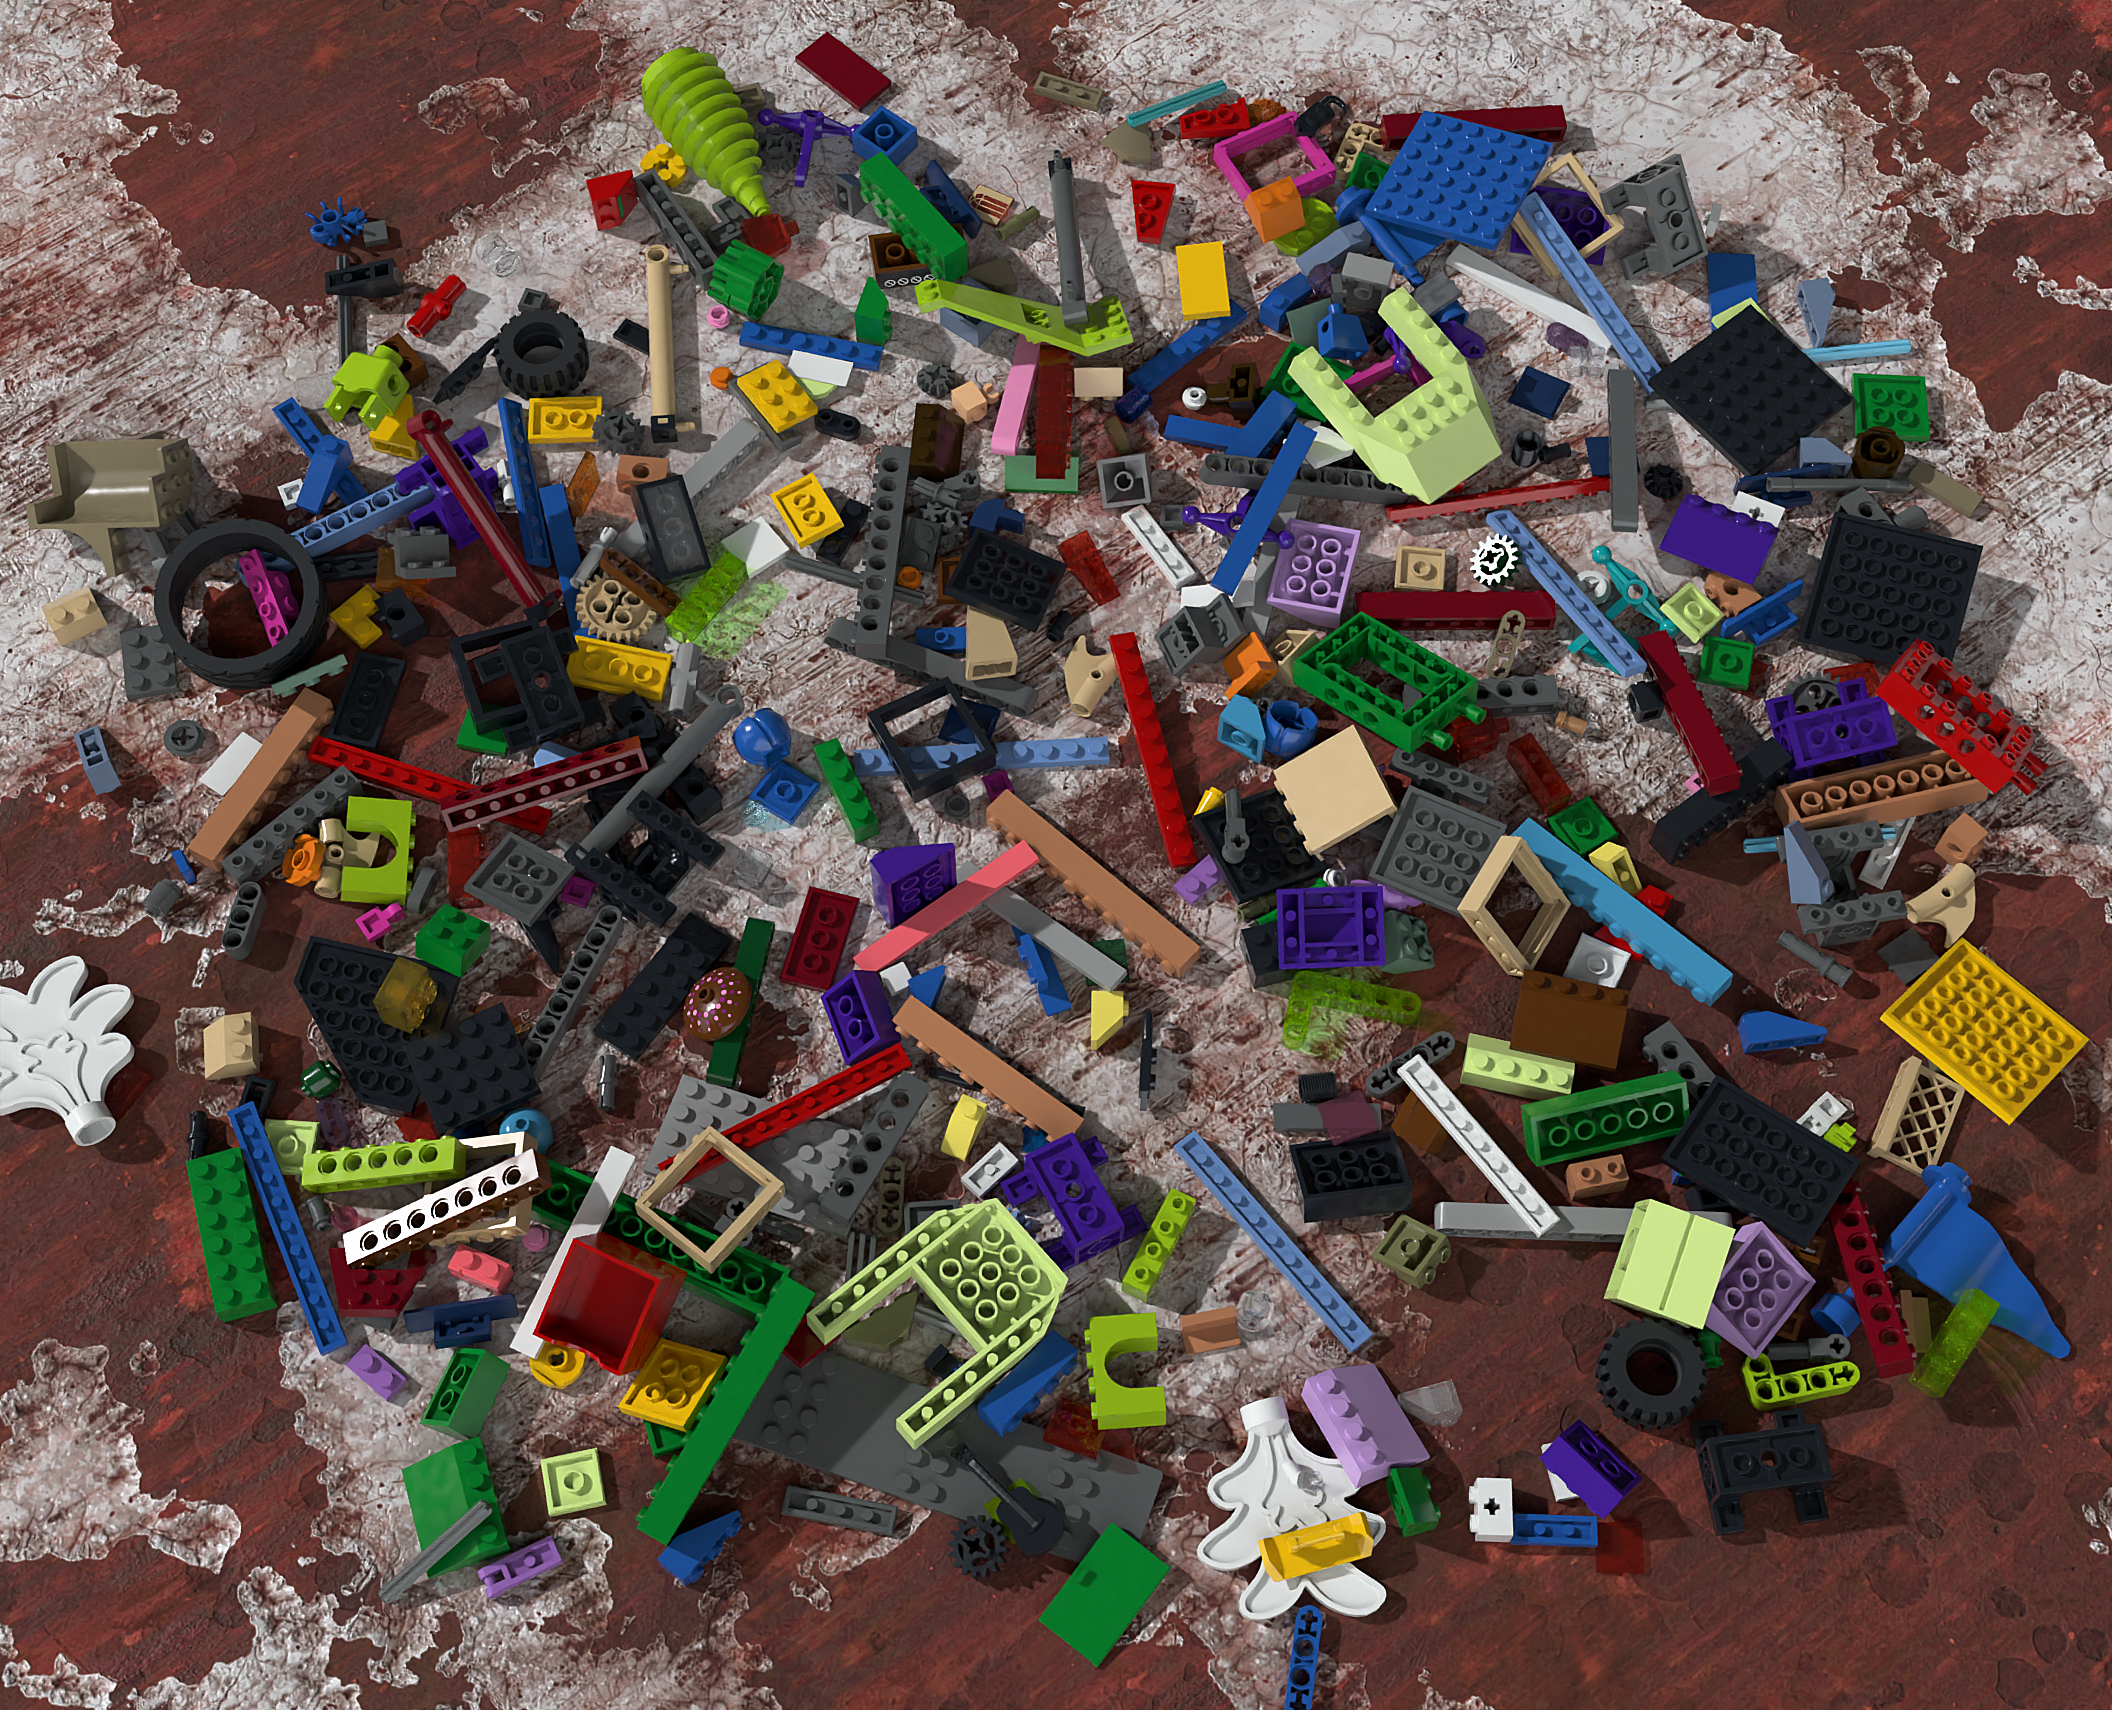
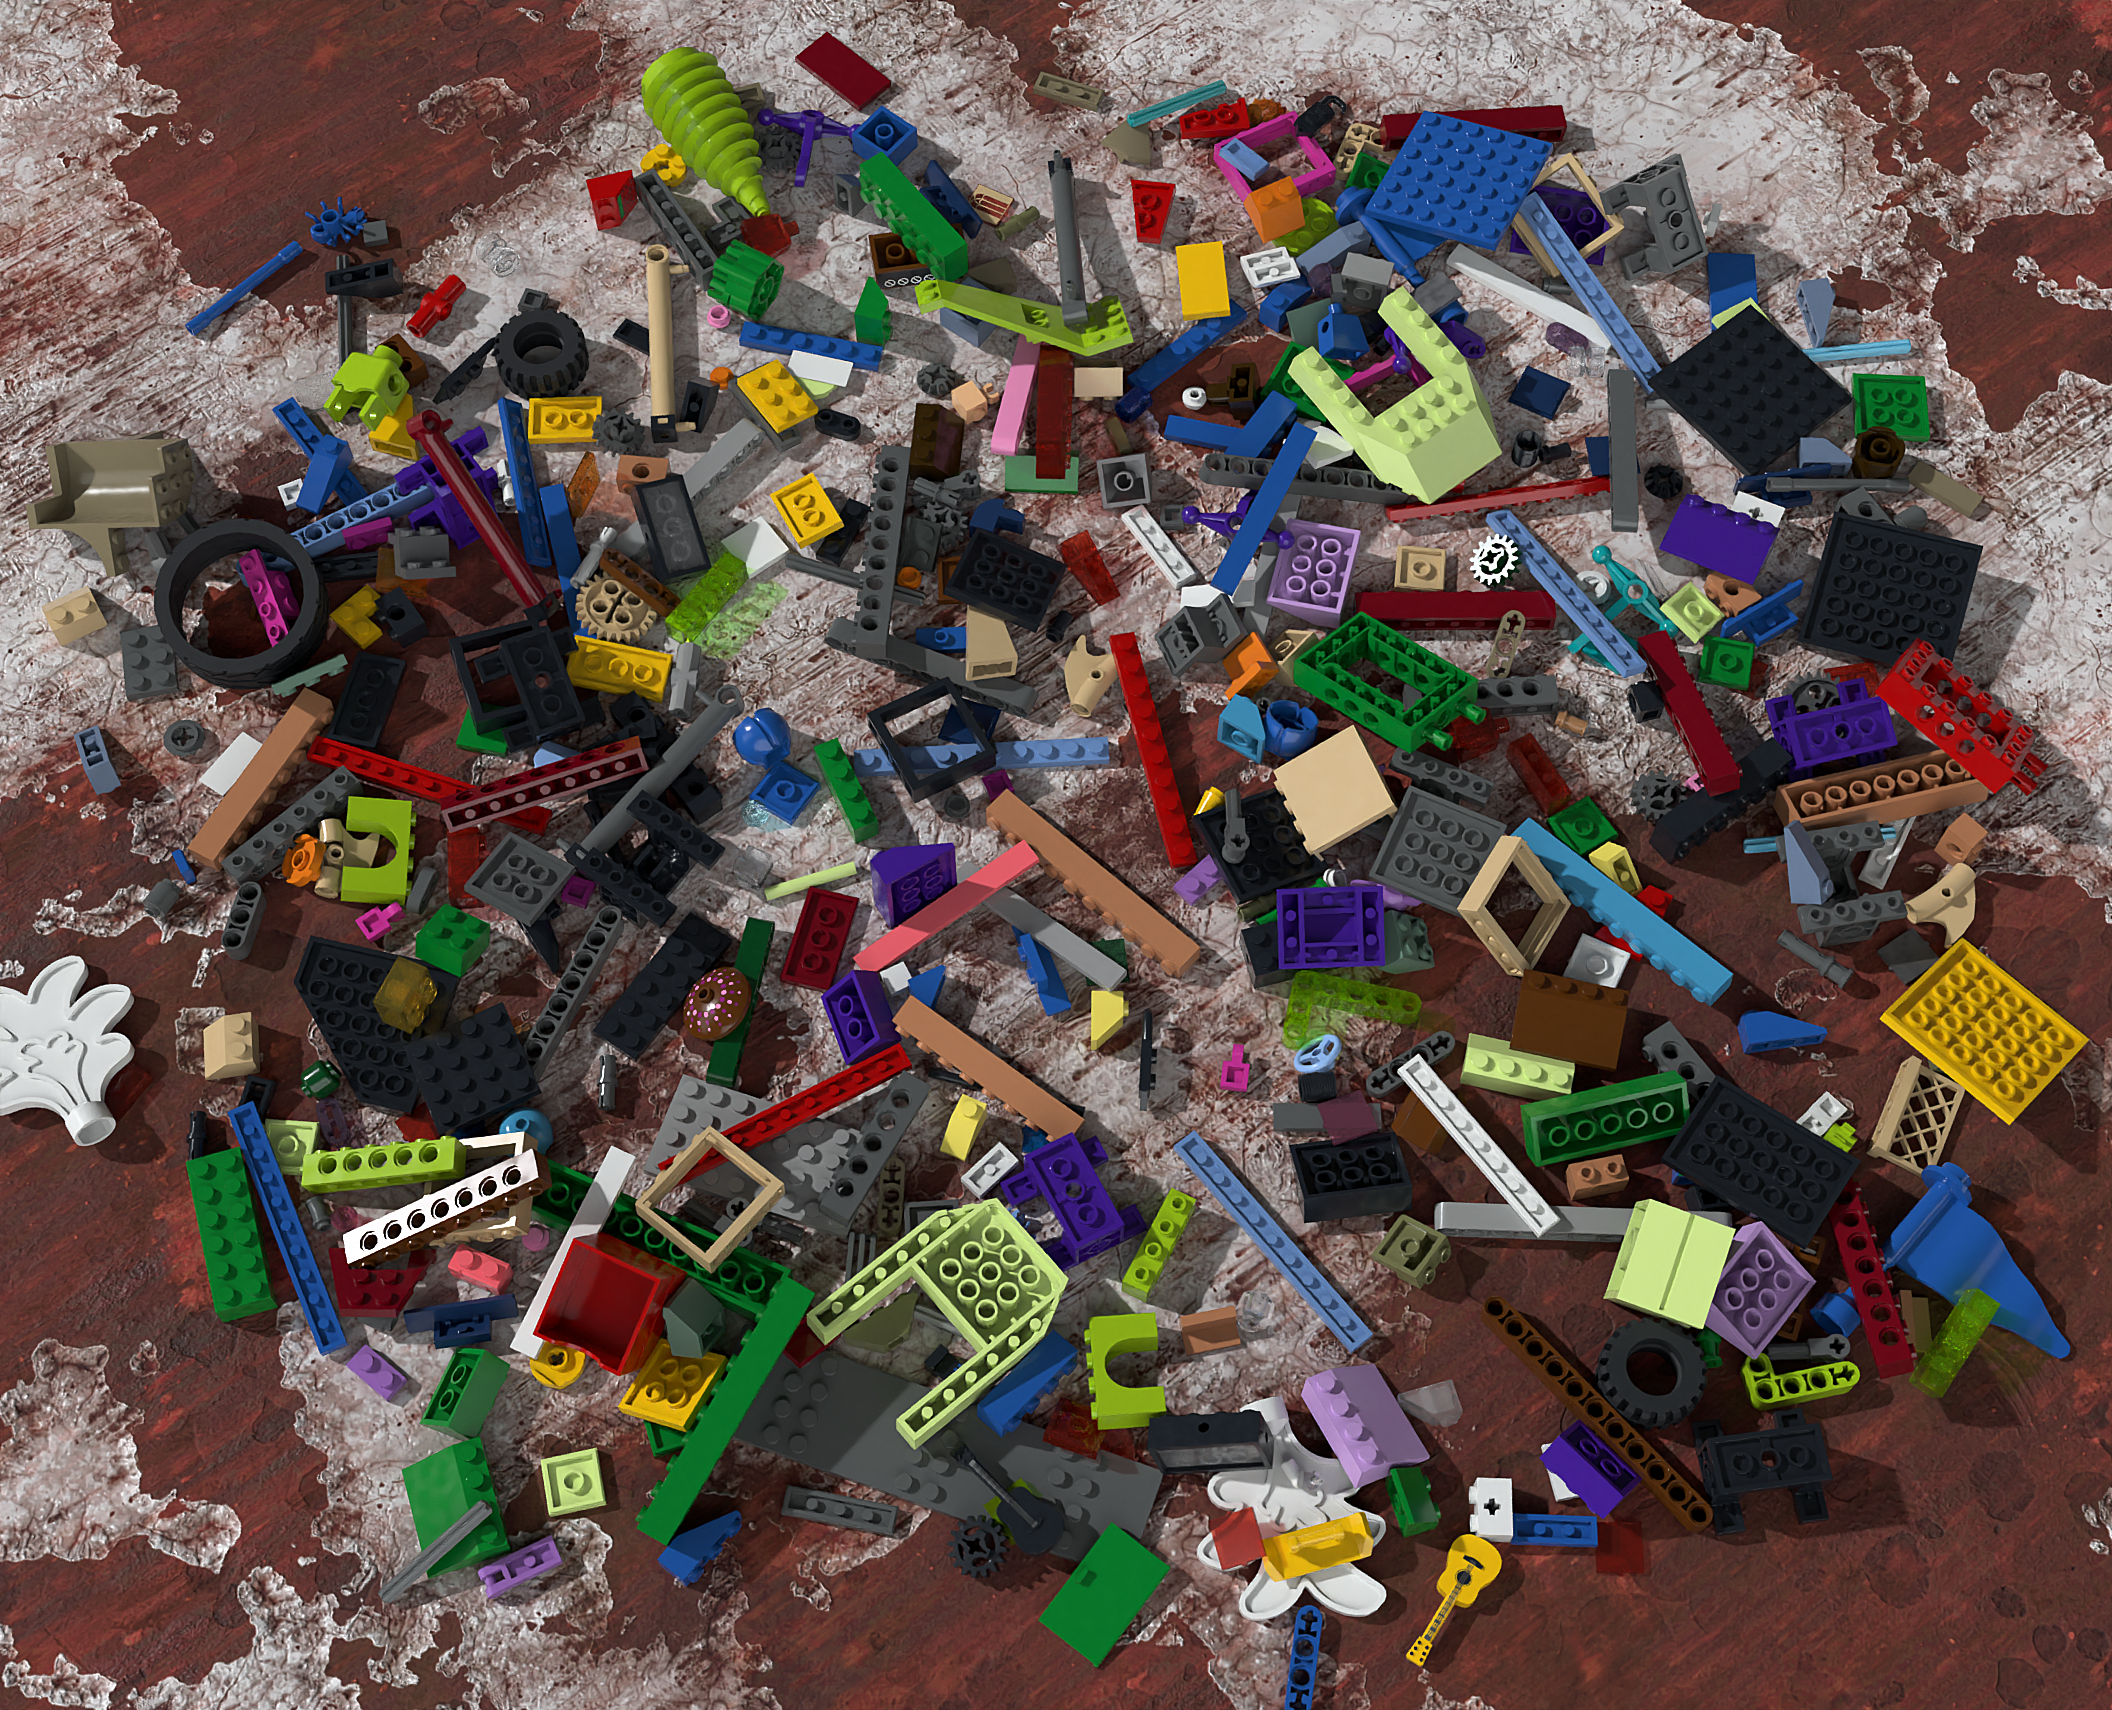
none -> blue piece [185,240,303,336]
none -> magenta plate [342,517,395,551]
none -> sand green slope [663,1278,726,1359]
none -> black slope [679,376,720,433]
none -> yellowish green piece [764,862,857,901]
none -> black brick [1147,1409,1274,1475]
none -> clear red piece [1208,1507,1267,1571]
none -> medium blue tile [1219,138,1270,181]
none -> dark pink plate [1220,1044,1250,1092]
none -> white slope [1240,246,1300,289]
none -> light blue piece [1294,1034,1342,1073]
none -> yellow piece [1406,1534,1502,1667]
none -> reddish brown beam [1480,1295,1713,1533]
none -> dark grey pin [1541,276,1572,296]
none -> dark grey gear [1629,770,1687,824]

